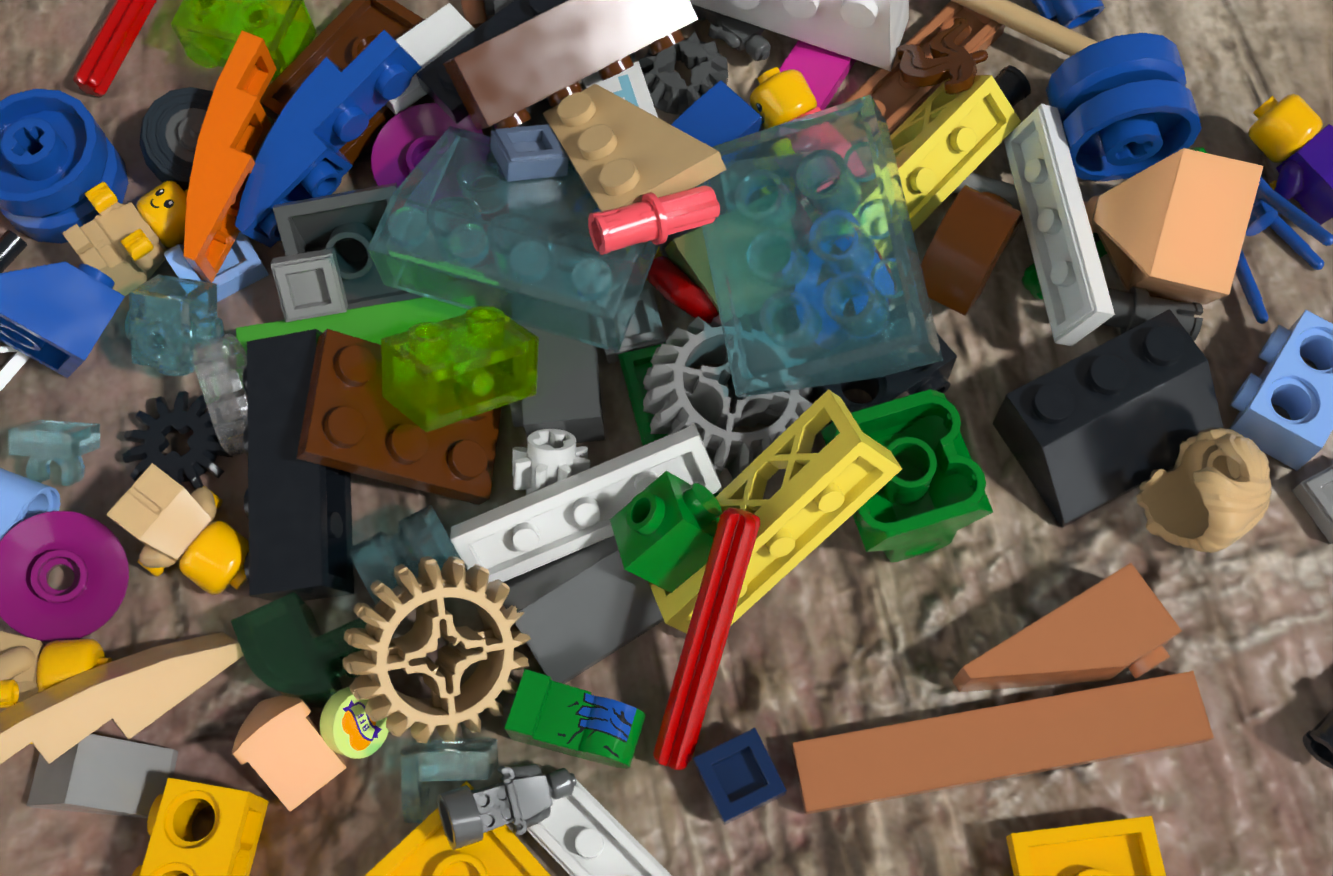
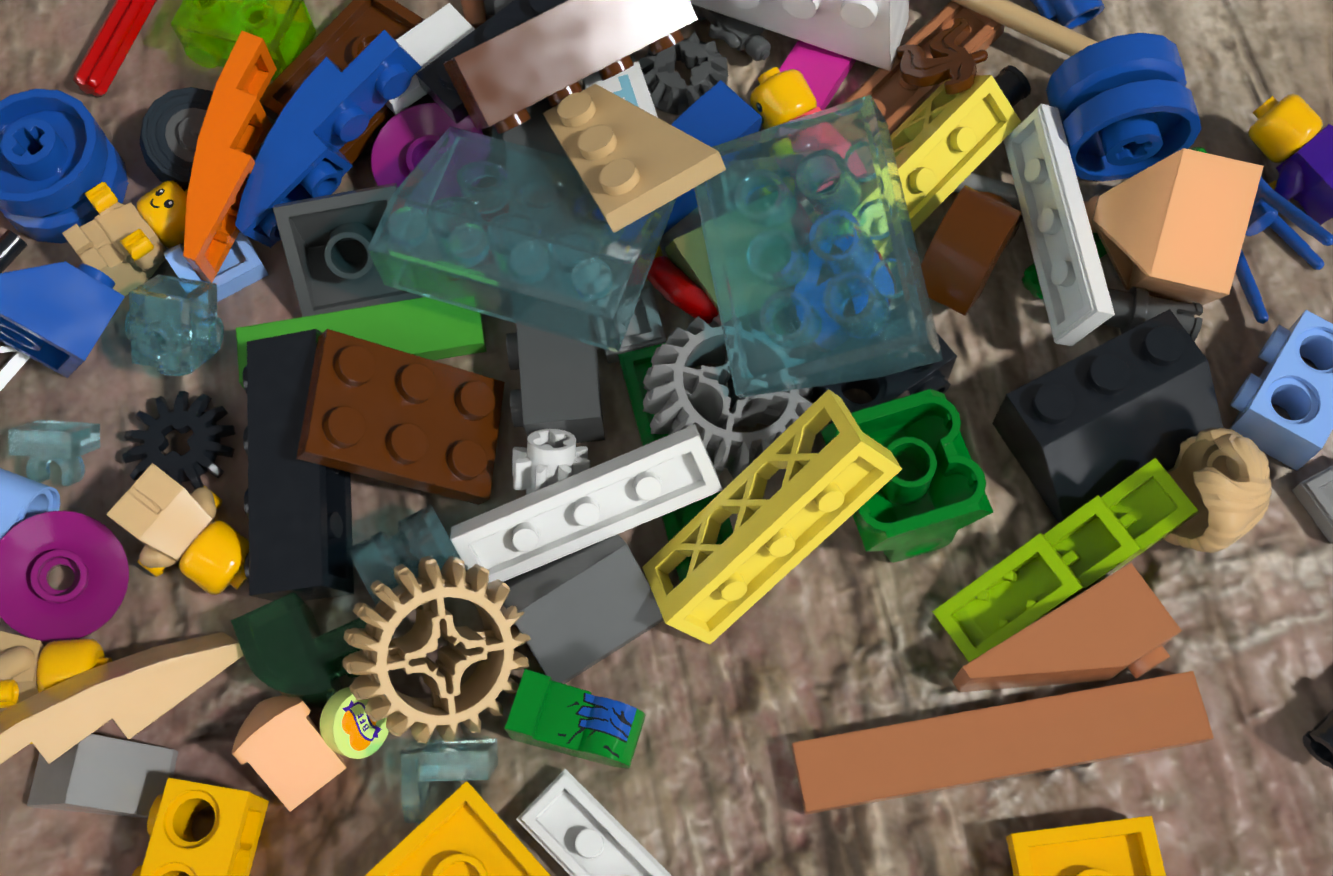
clear beam [193,334,248,456] -> none
light grey tile [270,248,348,322] -> none
clear neon green brick [381,306,539,432] -> none
dark grey piece [437,764,576,850] -> none
sand blue tile [490,124,569,182] -> none
coral axle [588,185,720,255] -> none
green brick [610,471,722,593] -> none
red axle [653,507,760,770] -> none
dark blue plate [693,728,787,825] -> none
none -> lime slope [932,458,1199,662]

